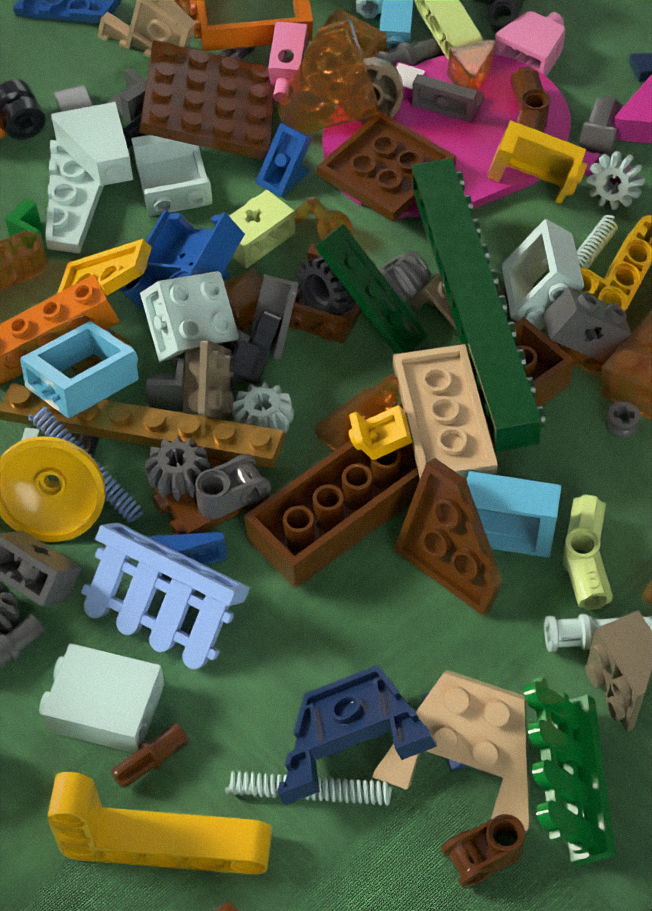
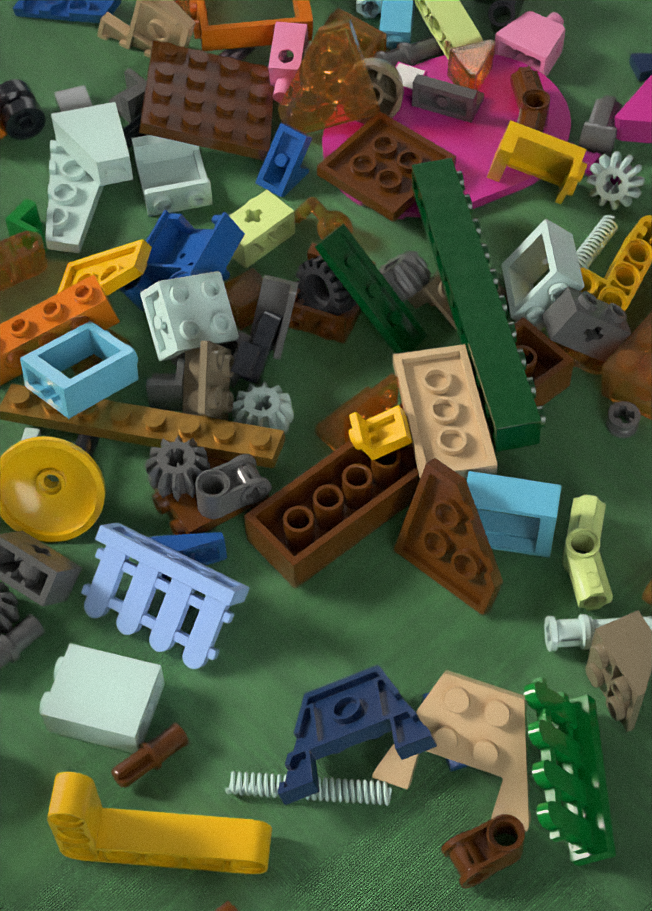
light blue piece [29,407,143,523] -> none

